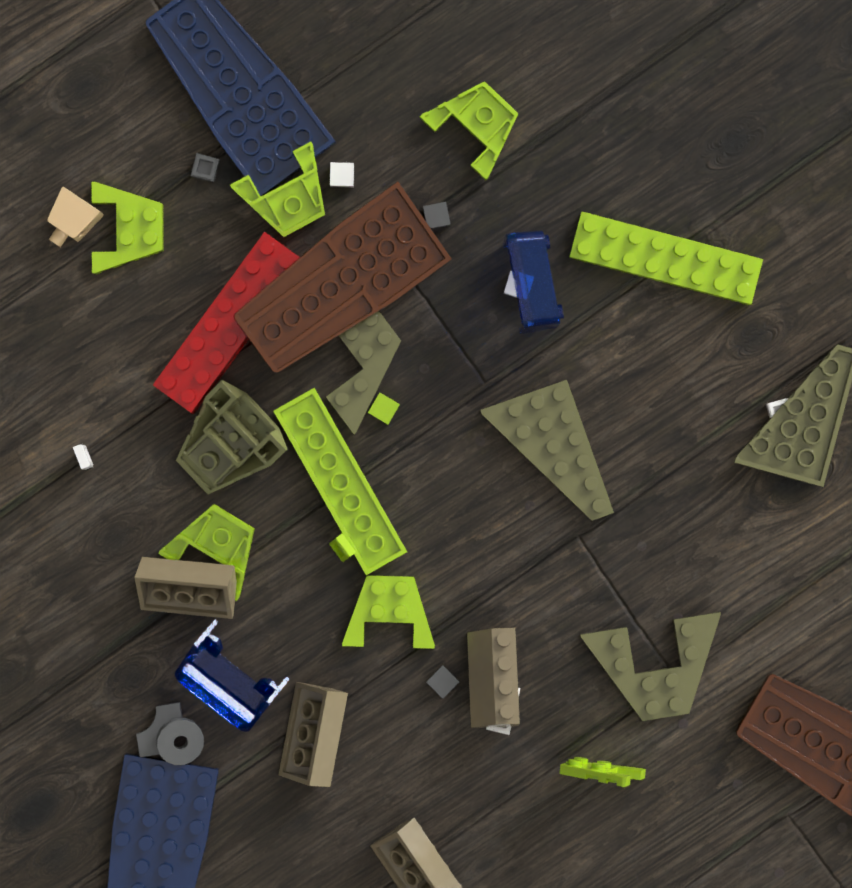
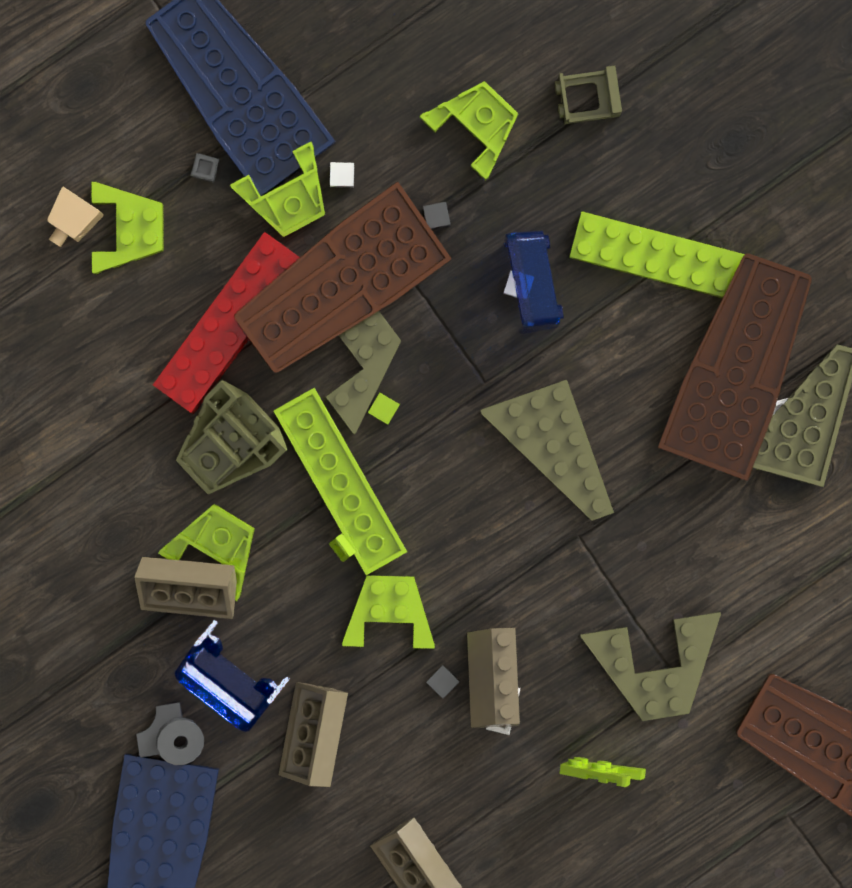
white tile [73,444,93,470] -> none
none -> olive window [554,66,622,124]
none -> reddish brown wing [658,253,812,481]

